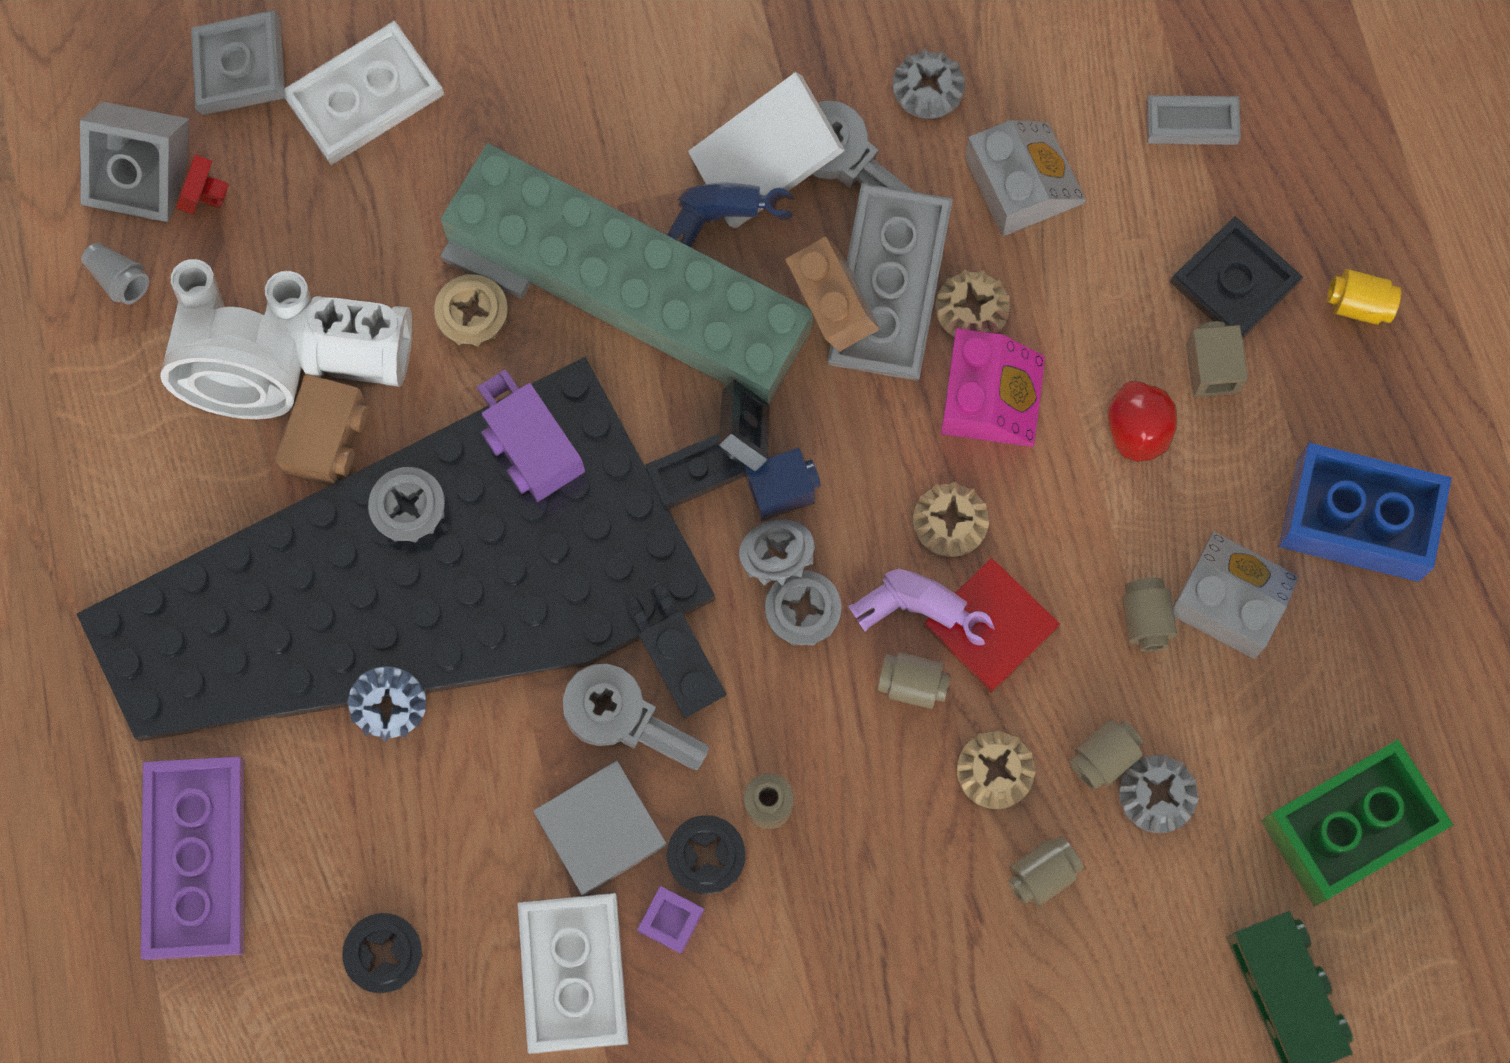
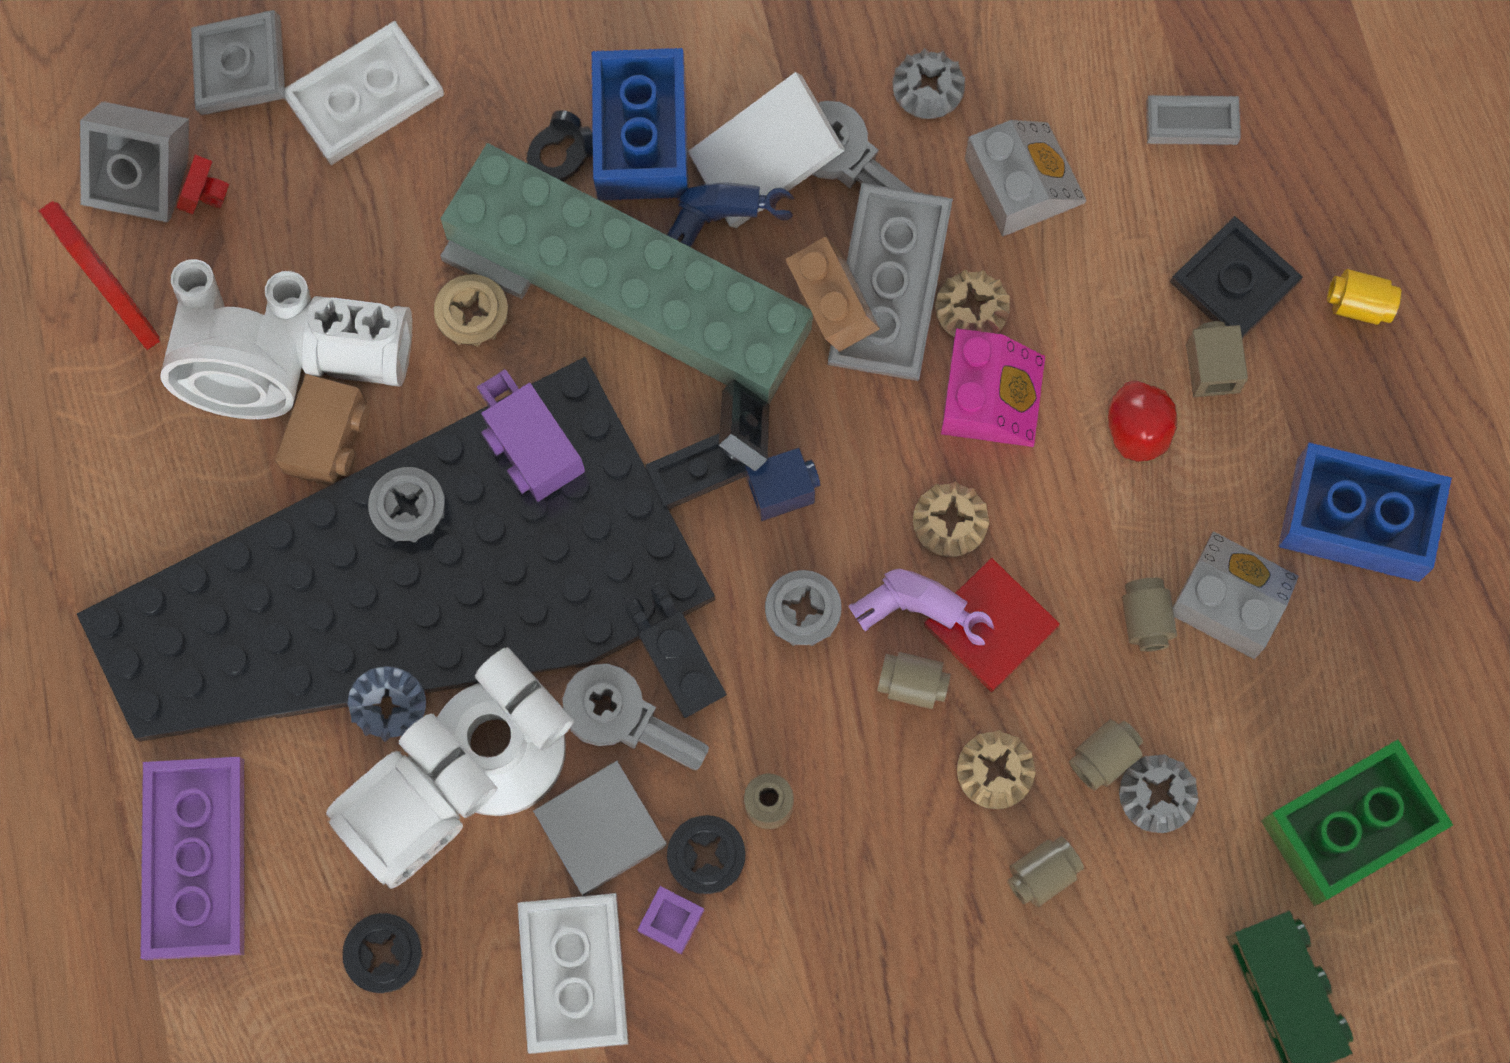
light grey cone [81,243,149,304] -> none
light grey gear [739,519,816,586] -> none
none -> red tile [38,200,160,350]
none -> white piece [326,648,574,889]
none -> black piece [527,110,593,181]
none -> blue brick [592,48,688,200]

